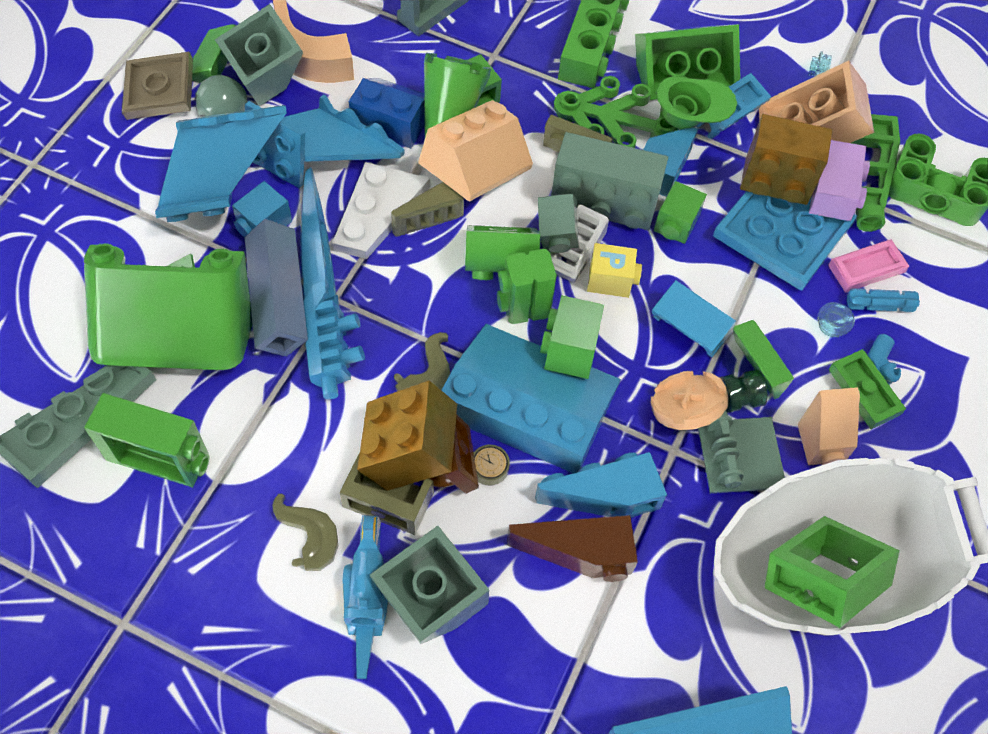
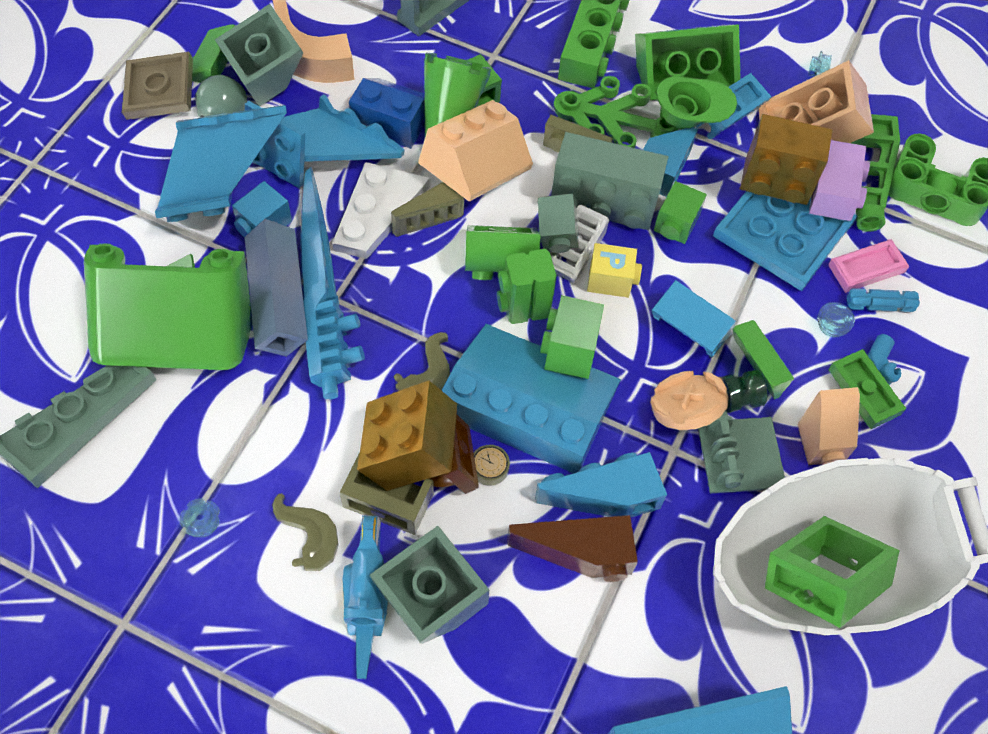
bright green window [84,393,210,488] -> none
none -> clear light blue plate [179,499,220,537]

